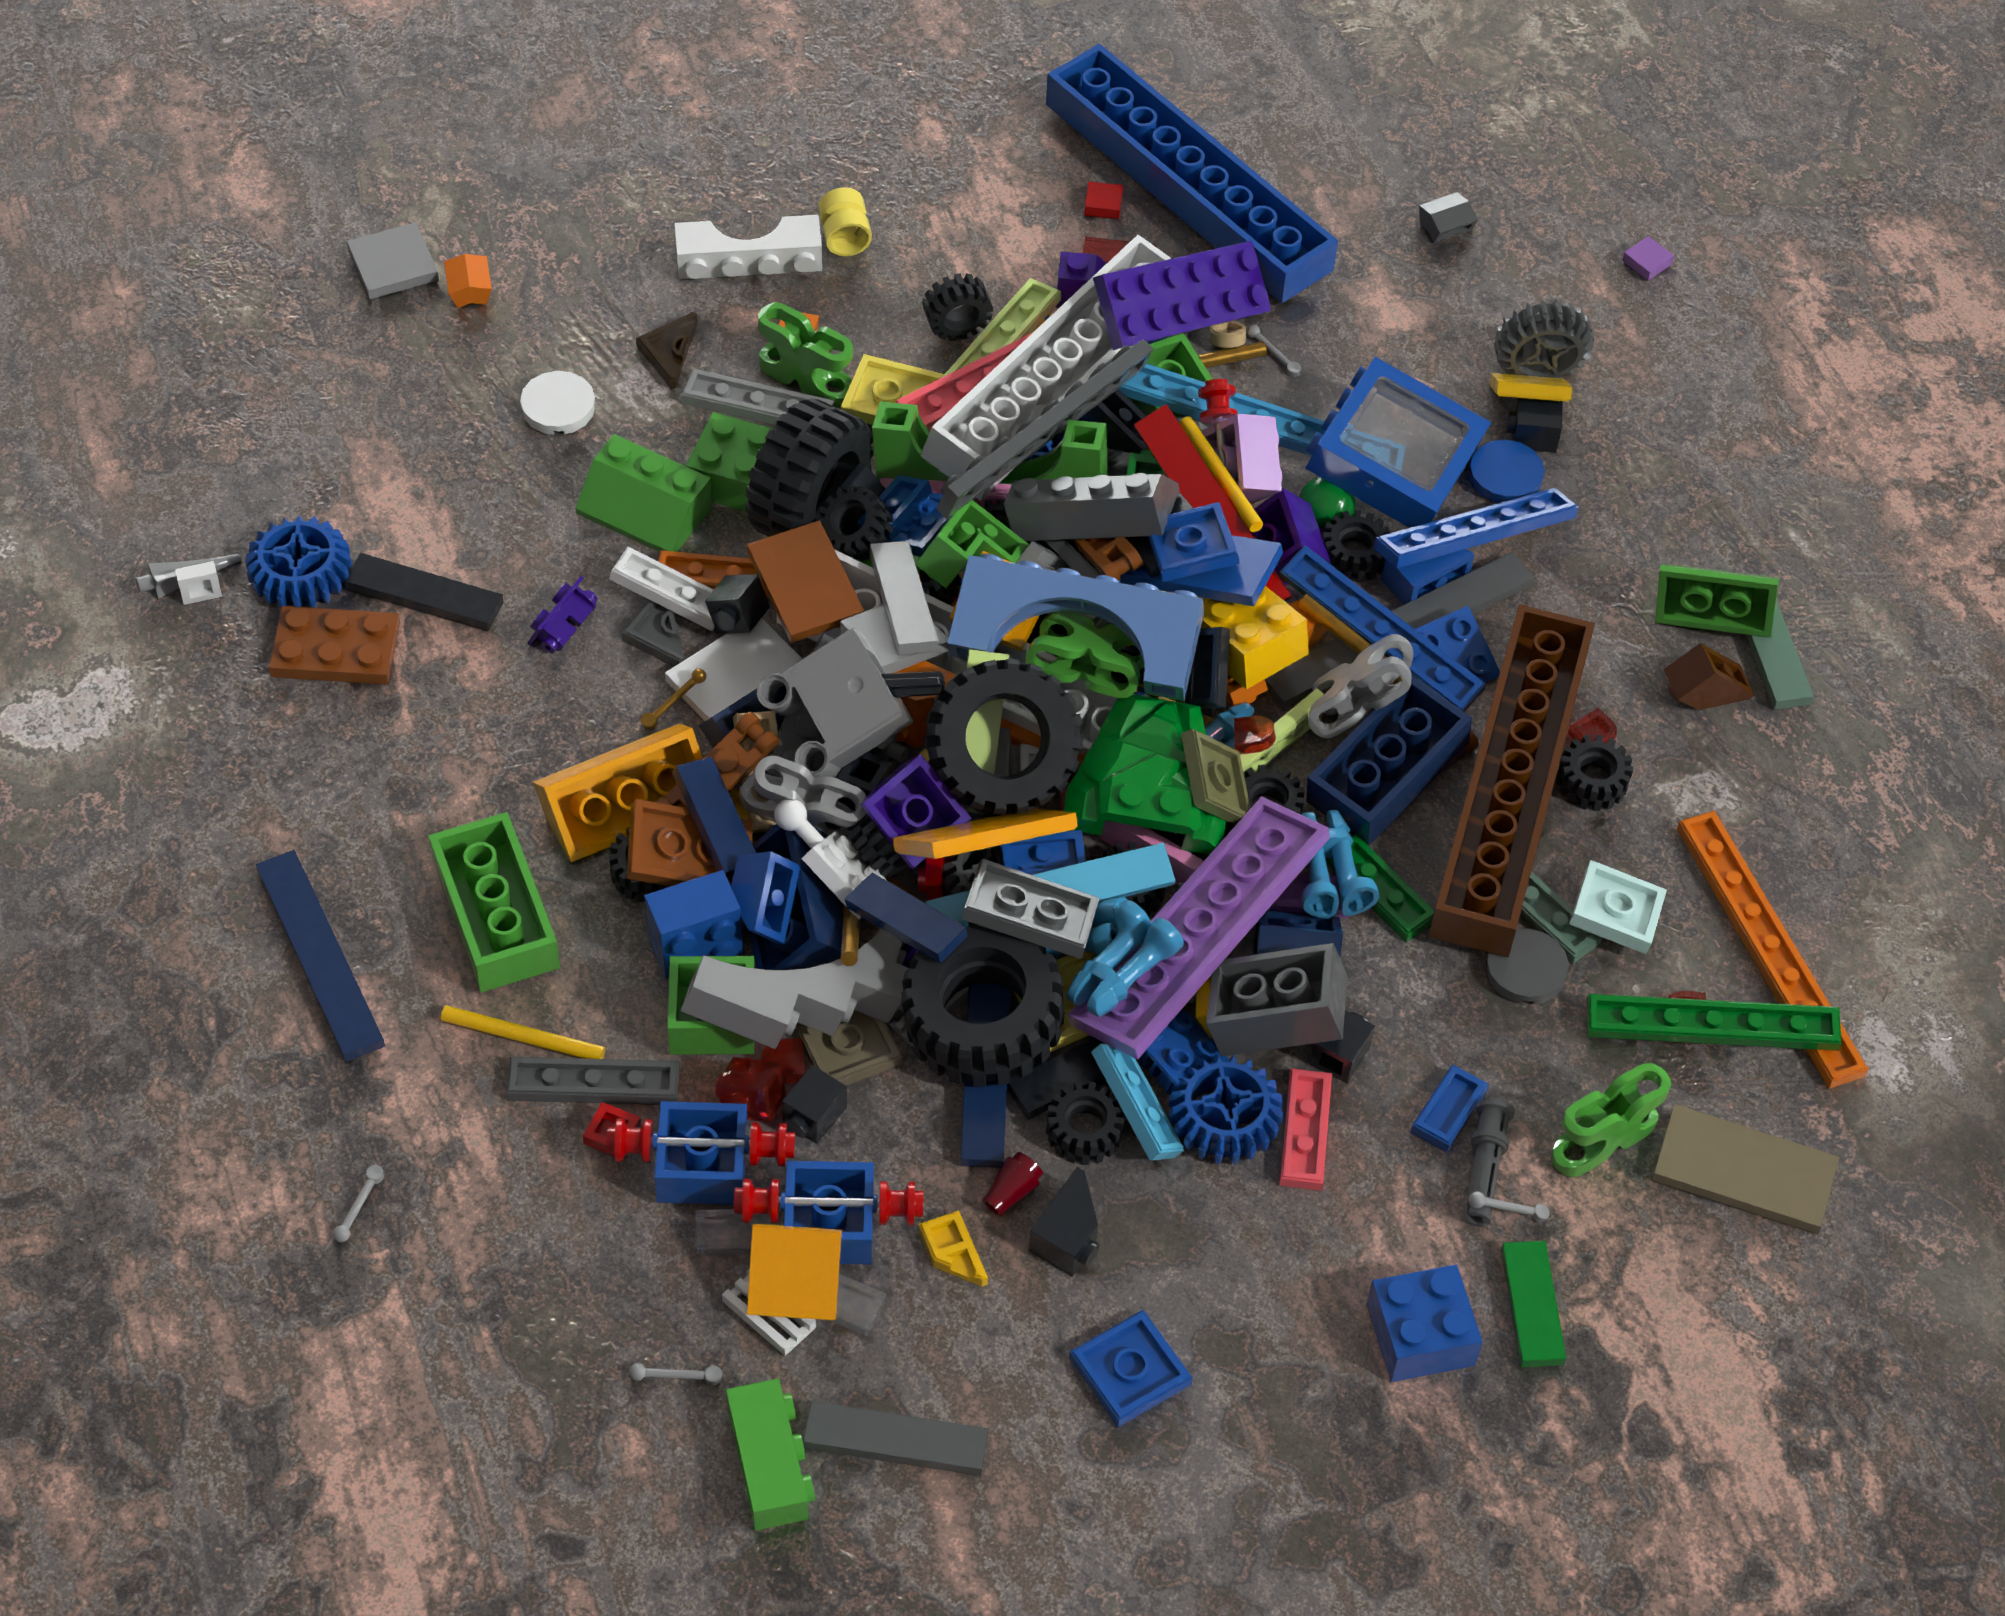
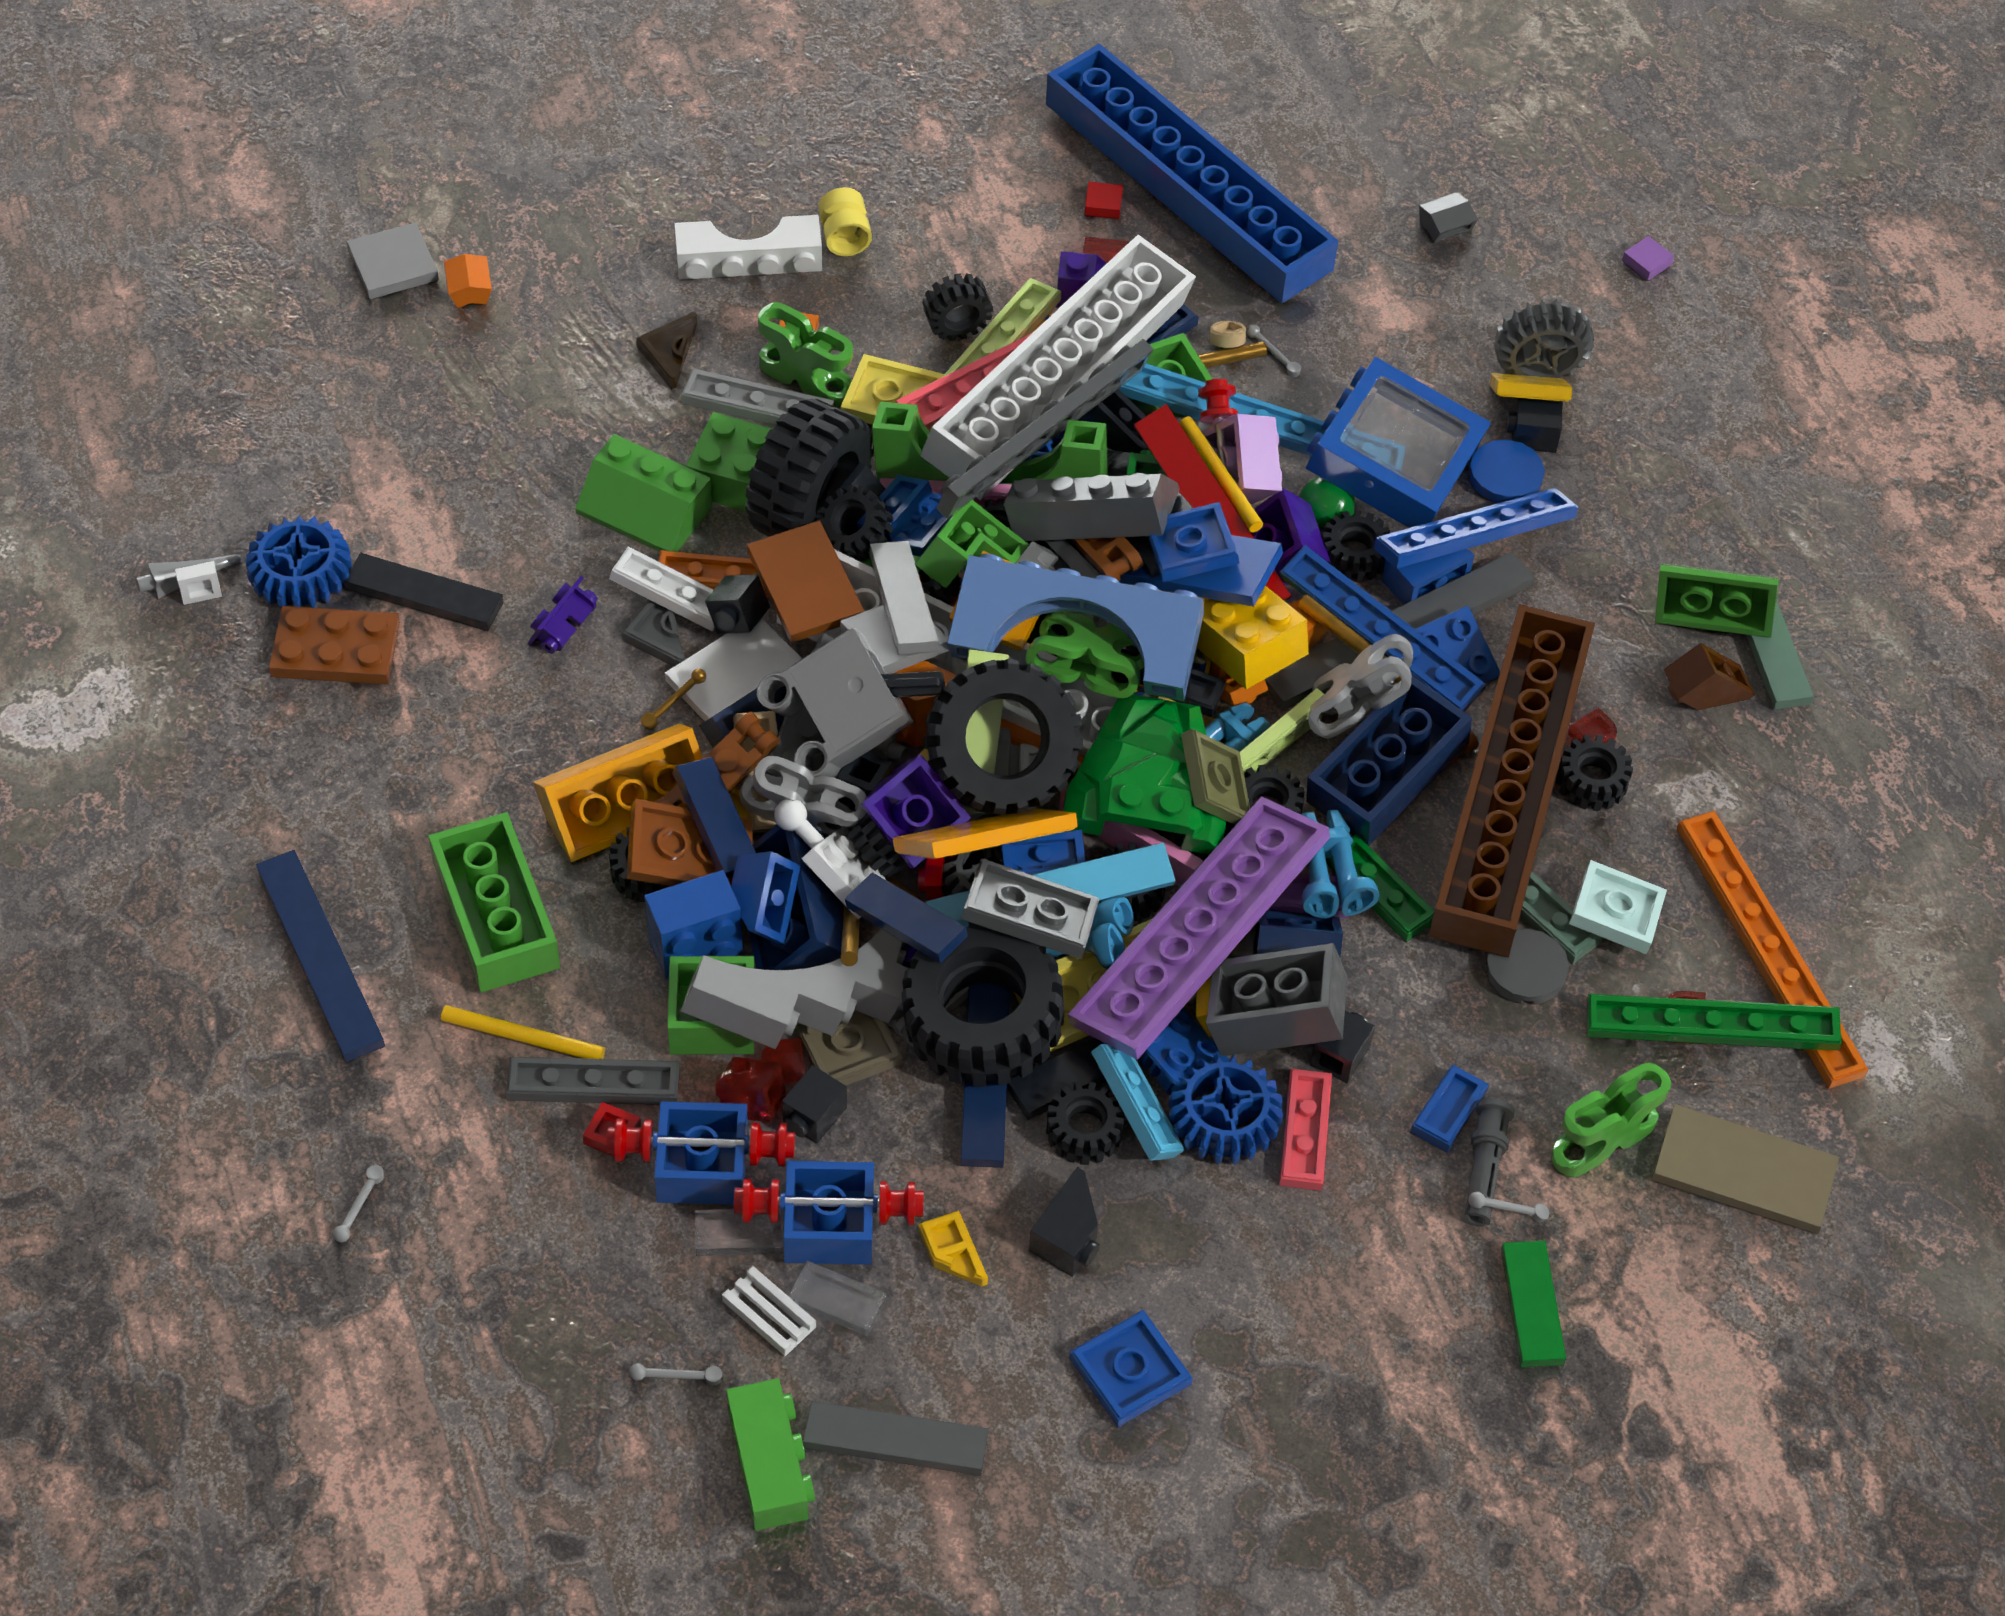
white tile [520,371,595,435] -> none
light orange tile [747,1224,842,1320] -> none
dark red cone [982,1152,1043,1217] -> none
dark azure piece [1066,900,1184,1017] -> none
dark purple plate [1093,241,1272,350] -> none
black tile [1186,627,1230,710] -> none
clear red tile [1234,716,1276,755] -> none
blue brick [1366,1264,1483,1382] -> none

